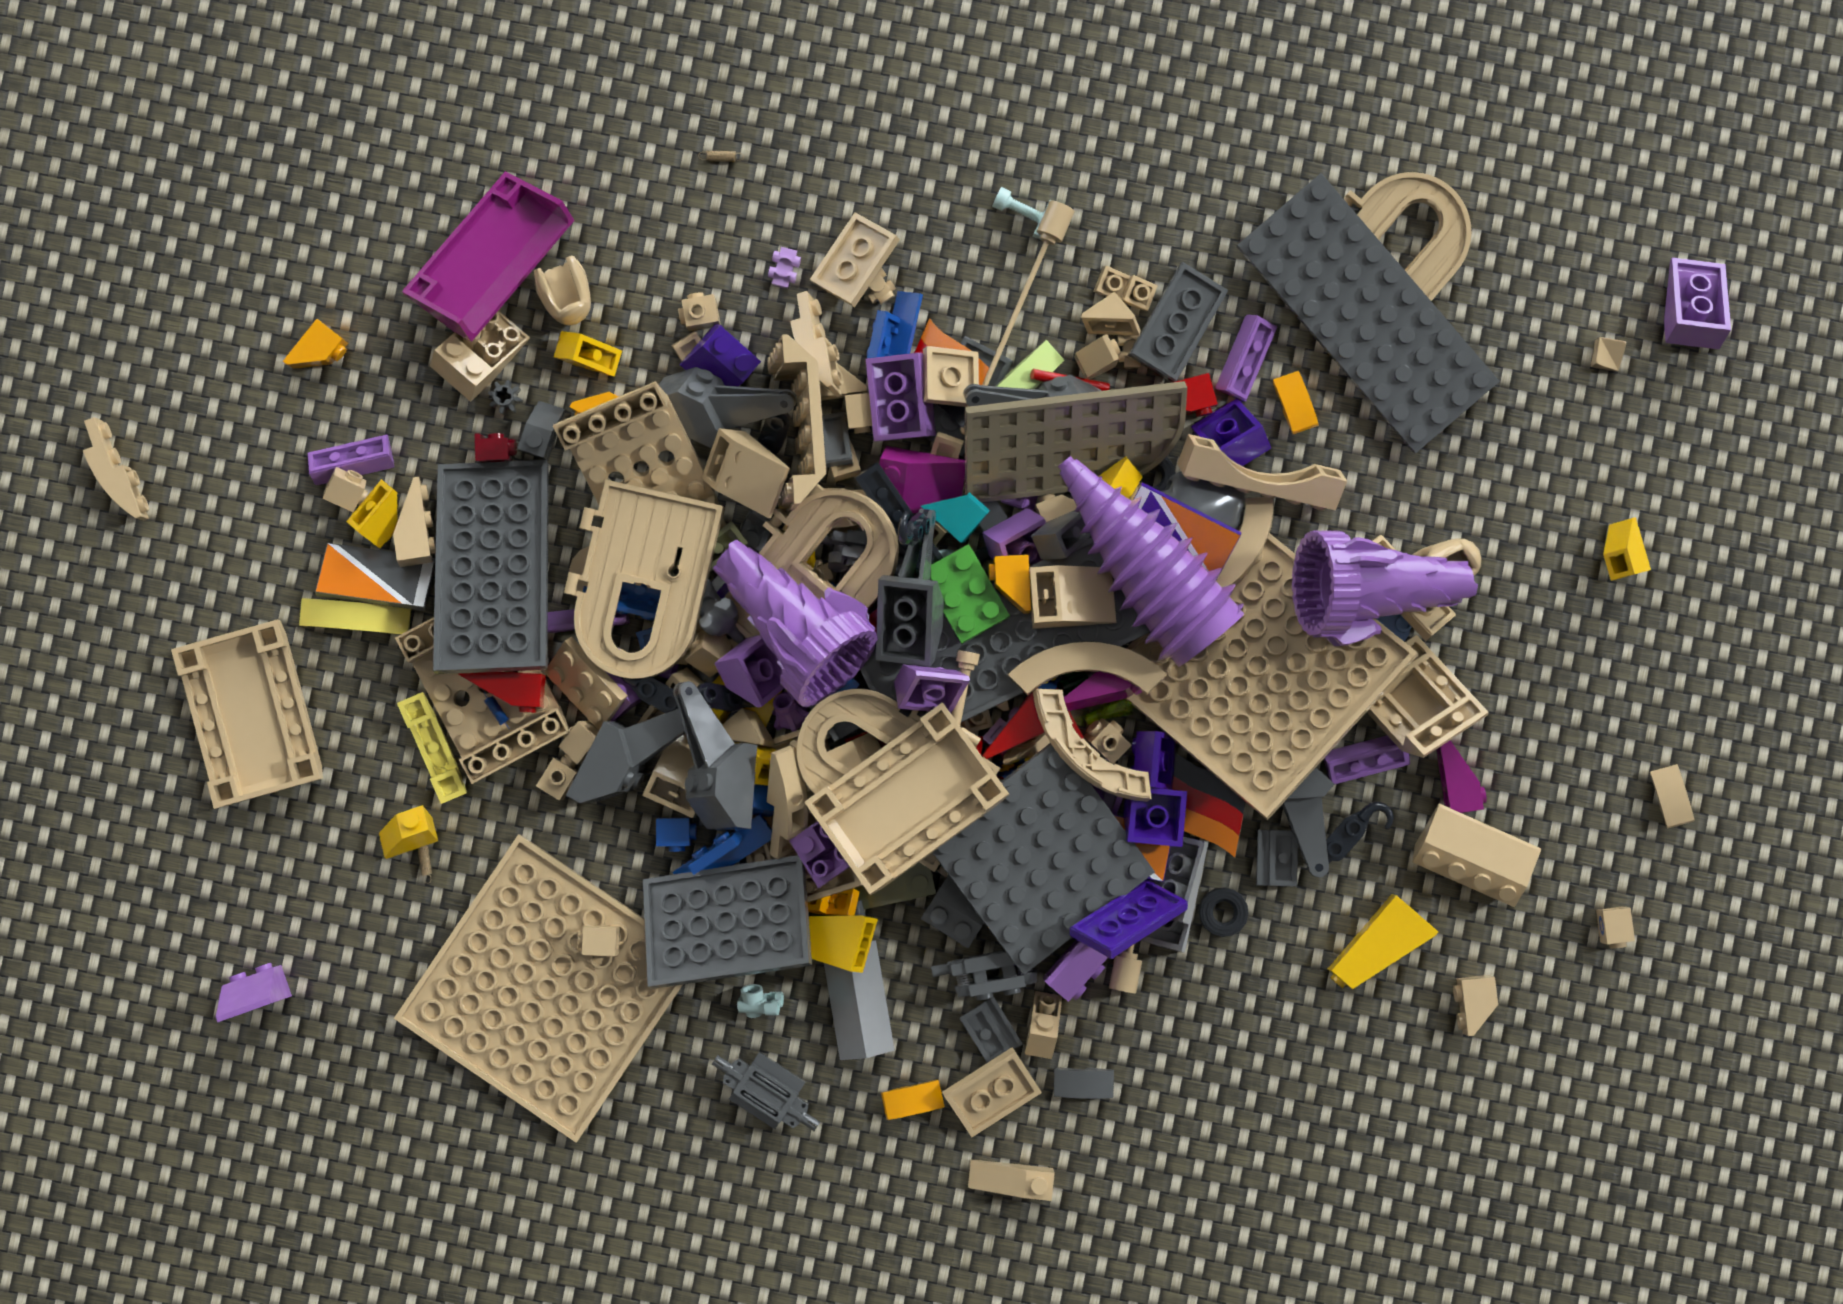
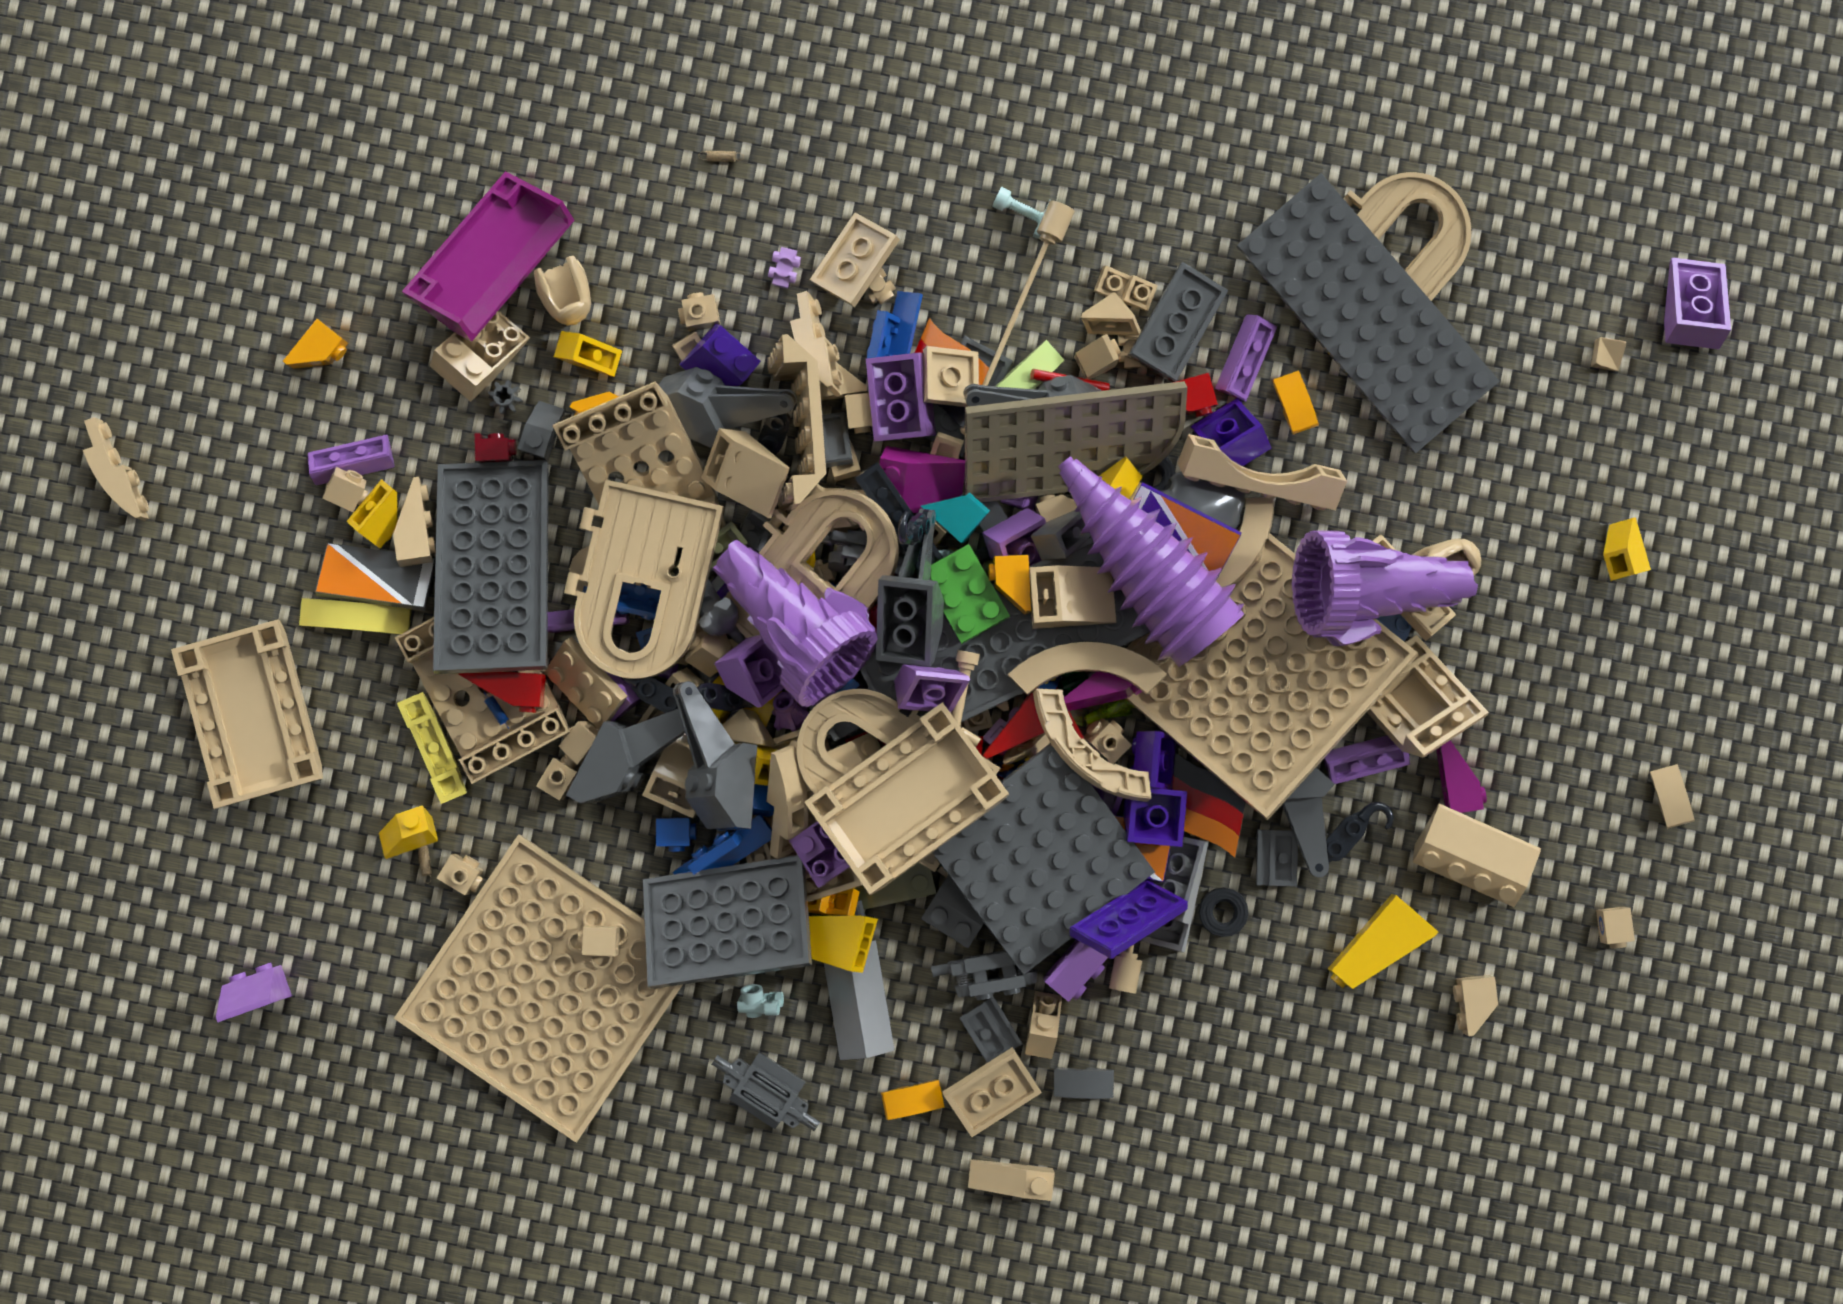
none -> tan brick [437,854,484,895]

